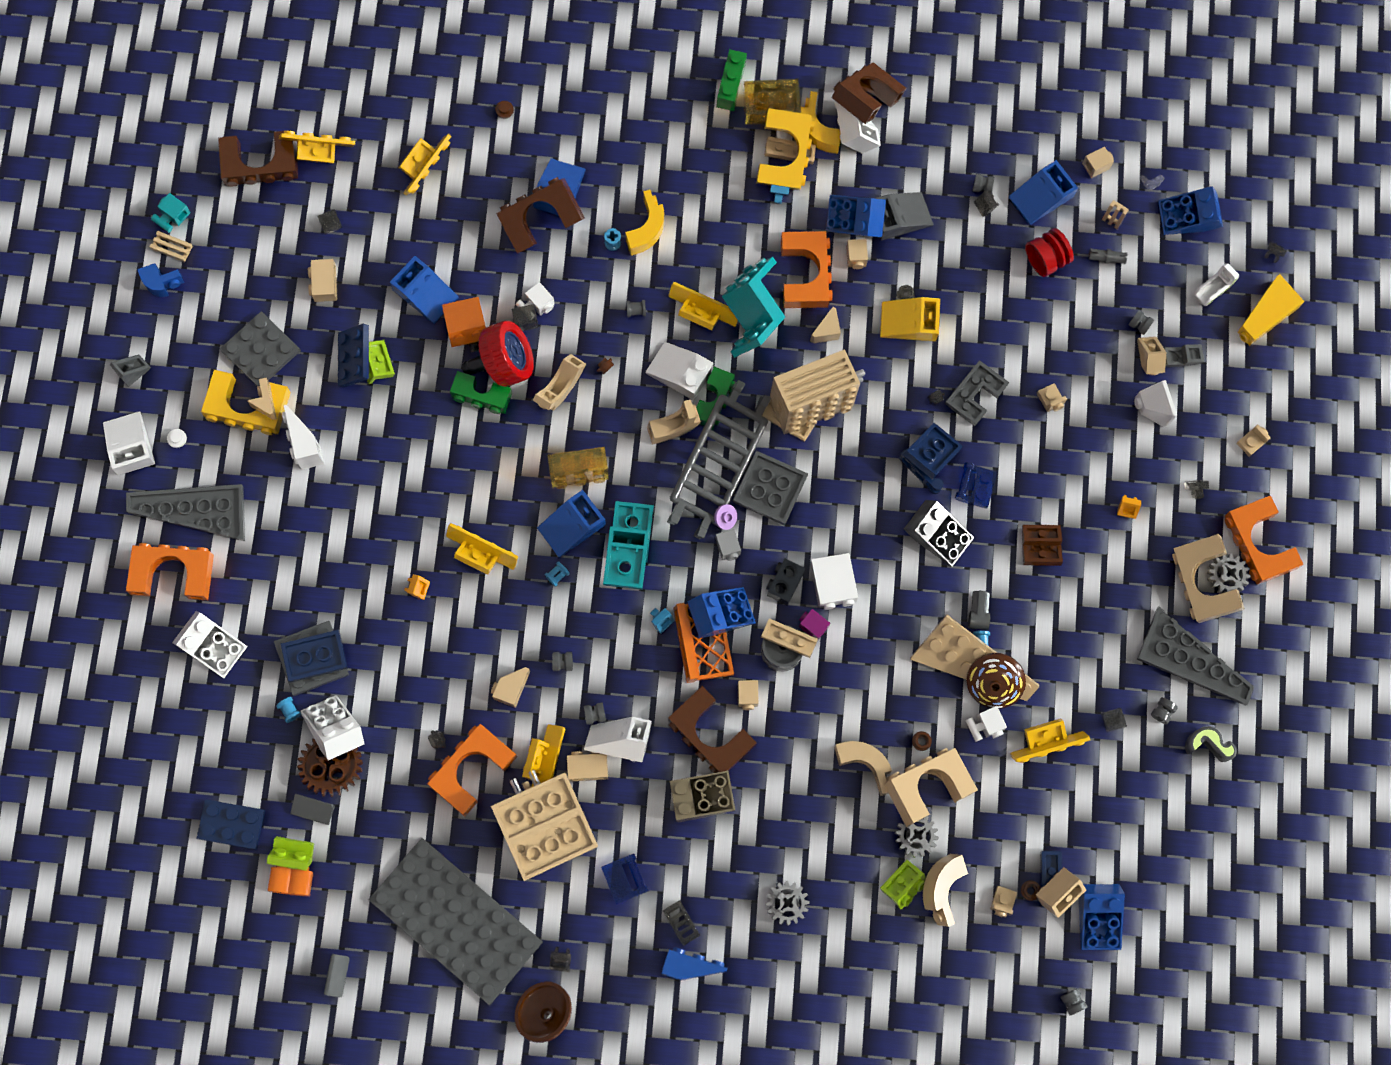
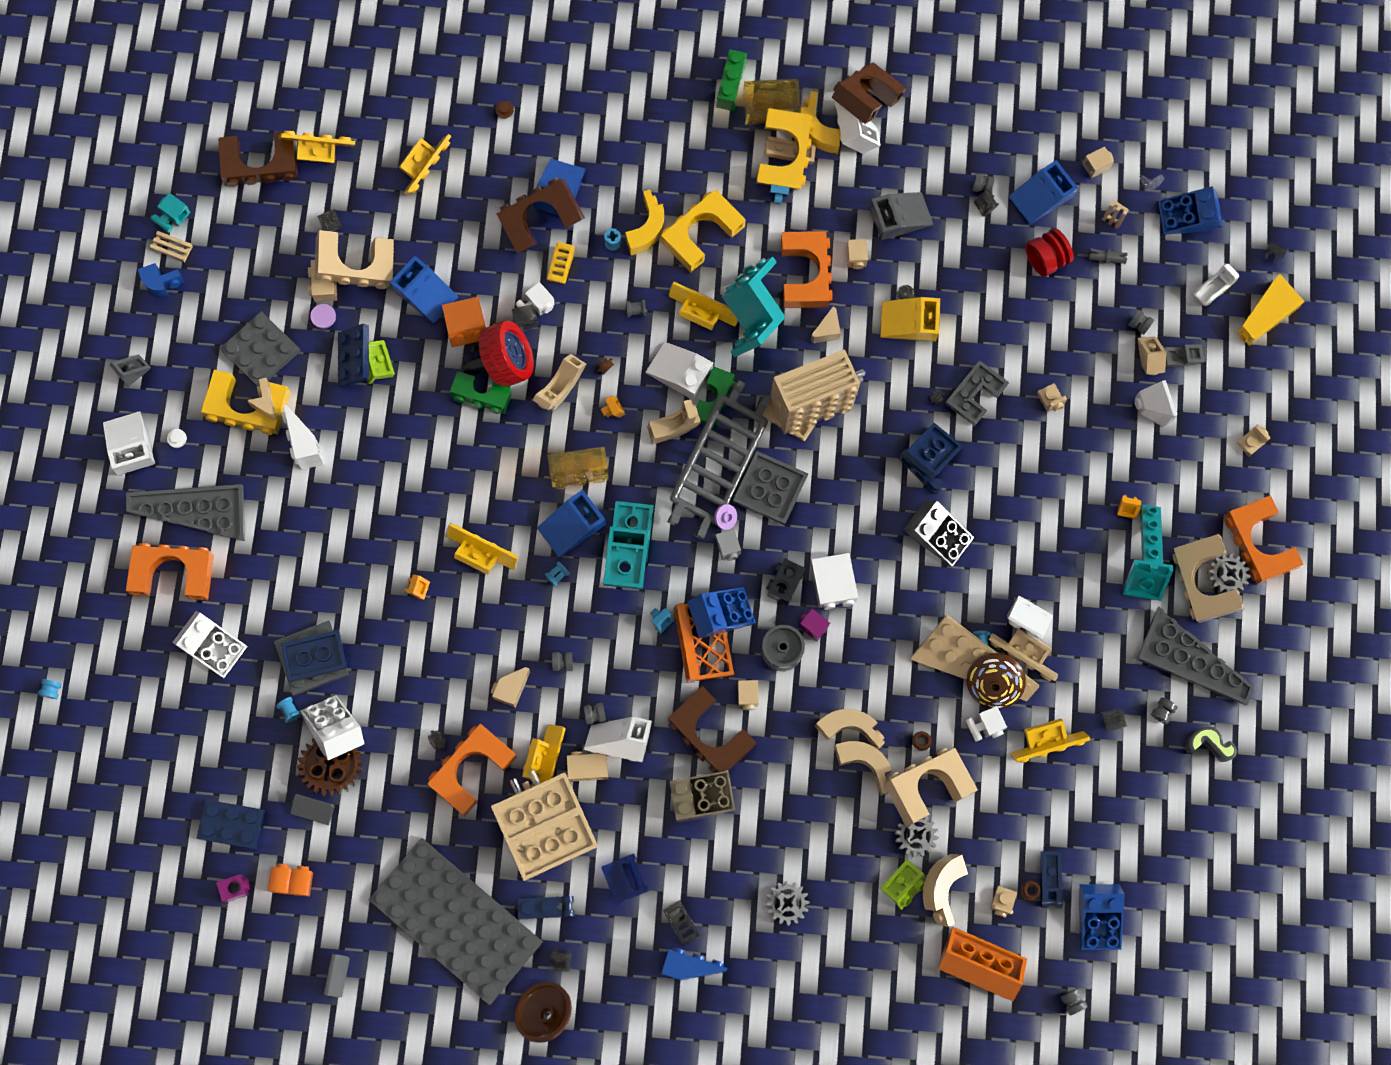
lime bracket [267,836,314,871] -> none
tan hinge [761,619,818,658] -> none
blue slope [826,194,886,237] -> none
clear blue plate [955,462,997,509] -> none
dark grey piece [968,590,990,630] -> none
reddish brown slope [1022,525,1063,566] -> none
tan brick [1036,867,1086,918] -> none
clear smoke tile [1184,479,1209,499] -> none
none -> dark azure wheel [38,679,62,699]
none -> magenta brick [216,874,250,903]
none -> lavender piece [310,304,336,329]
none -> tan arch [314,230,394,289]
none -> dark blue plate [517,896,574,920]
none -> yellow slope [547,242,575,284]
none -> light orange tile [601,396,625,418]
none -> yellow arch [661,189,746,273]
none -> tan arch [815,709,885,749]
none -> orange slope [938,927,1027,1001]
none -> tan bracket [989,628,1058,681]
none -> white slope [1007,595,1053,639]
none -> teal bracket [1123,504,1173,601]

